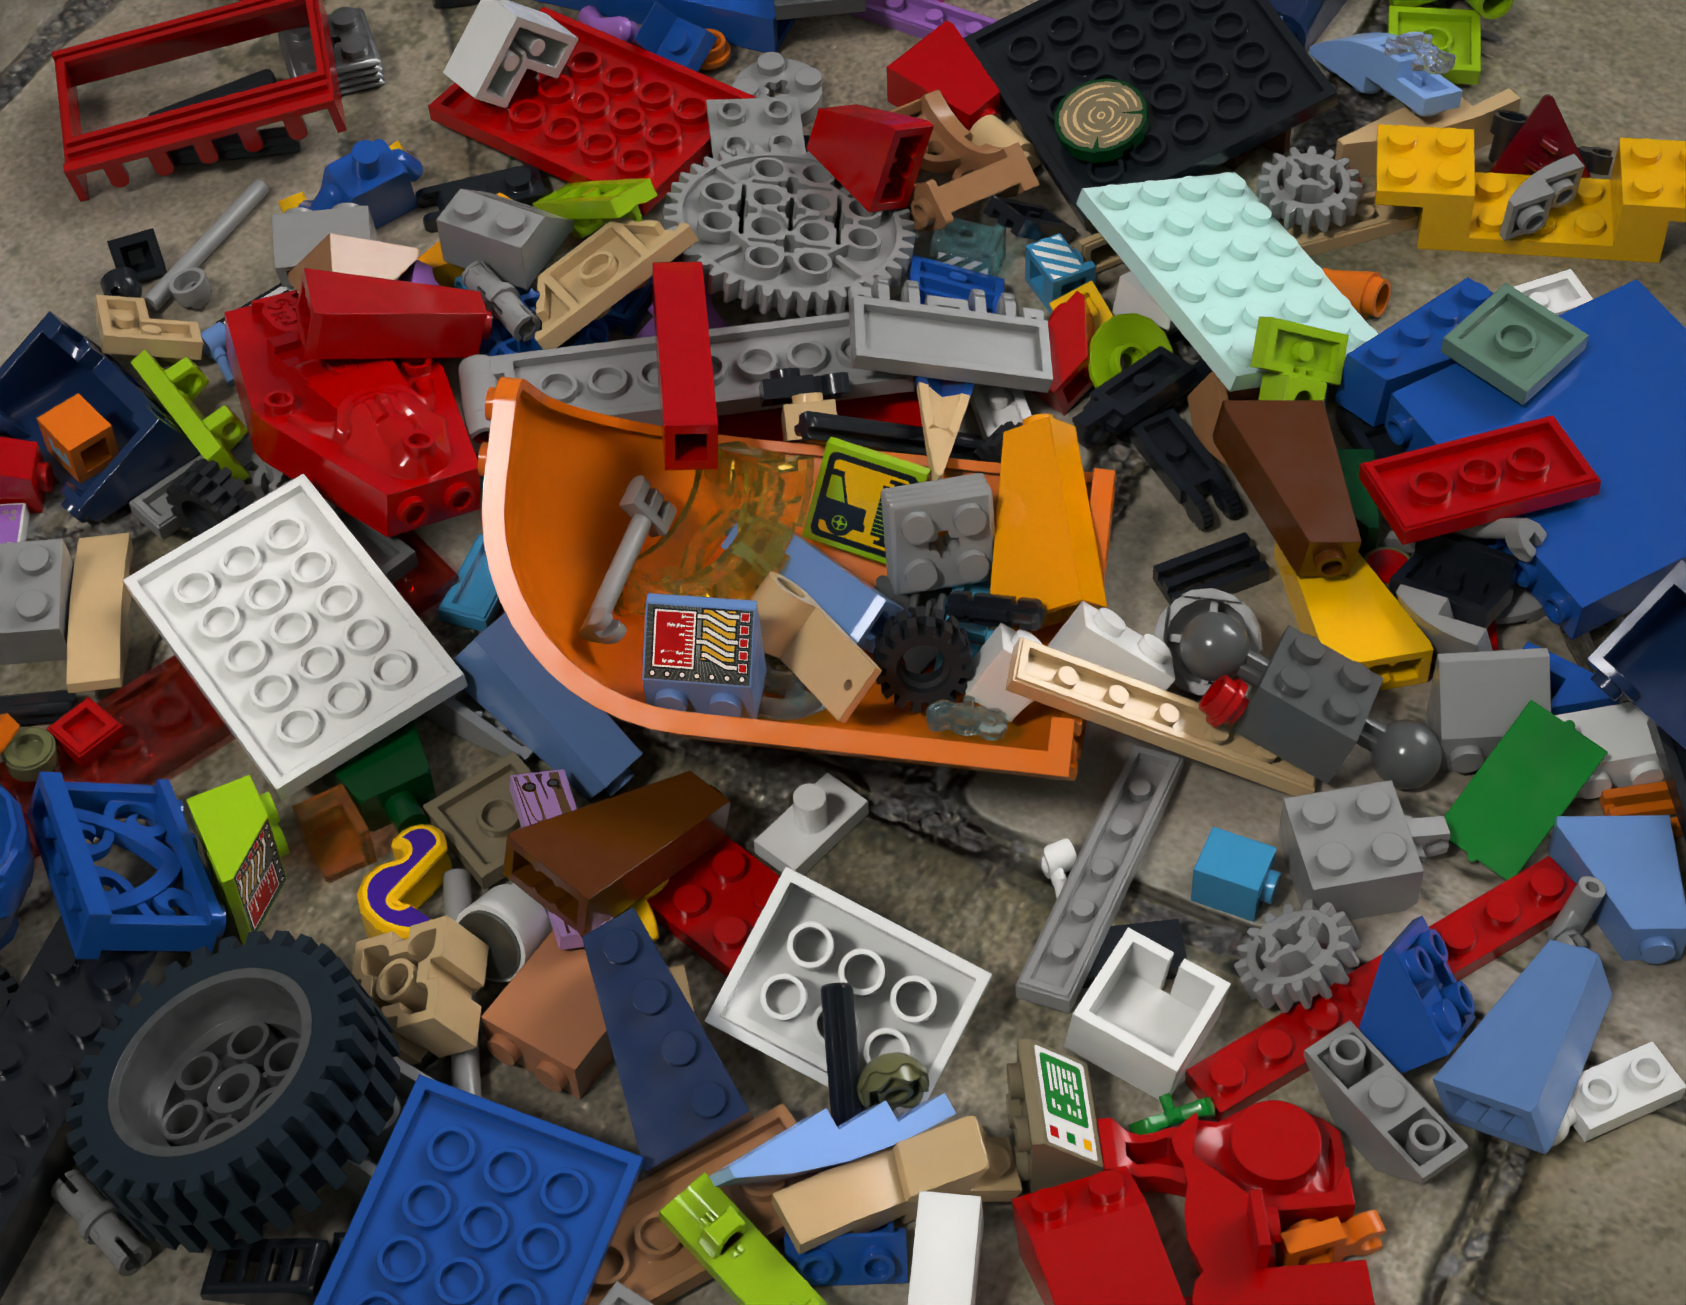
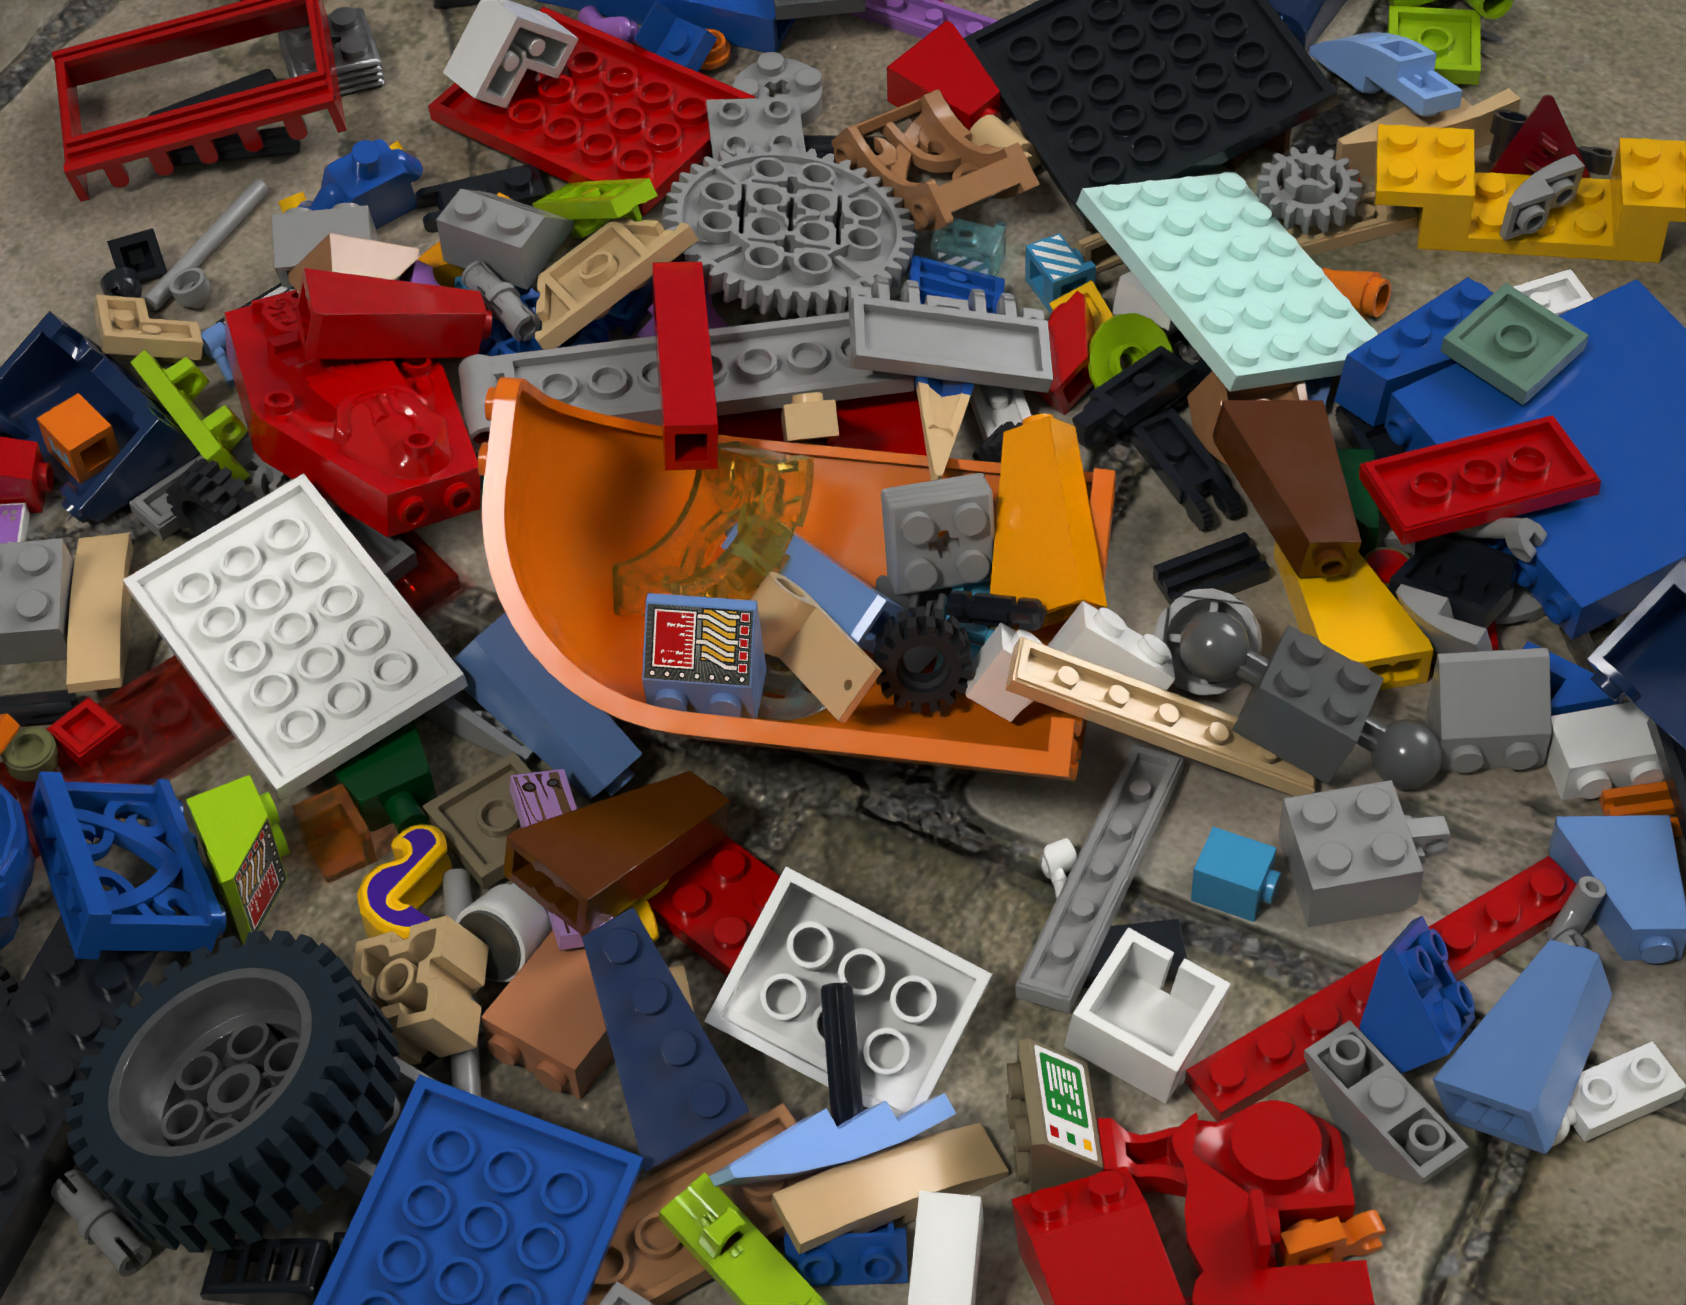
dark azure tile [438,534,502,632] -> none
light grey hinge [579,475,677,644] -> none
white tile [754,772,869,875] -> none
black plate [759,368,850,407] -> none
black axle [794,411,985,460] -> none
tile [802,436,931,564] -> none
red slope [806,104,934,212] -> none
olive plate [857,1052,930,1112] -> none
tan slope [893,1116,1023,1203] -> none
clear light blue piece [926,695,1008,741] -> none
black tile [983,195,1076,243] -> none
tile [1054,78,1149,163] -> none
green piece [1128,1093,1216,1135] -> none
red plate [1199,675,1249,728] -> none
light grey gear [1234,899,1361,1013] -> none
lime plate [1250,316,1349,402] -> none
clear piece [1384,32,1456,75] -> none
green piece [1444,700,1608,881] -> none

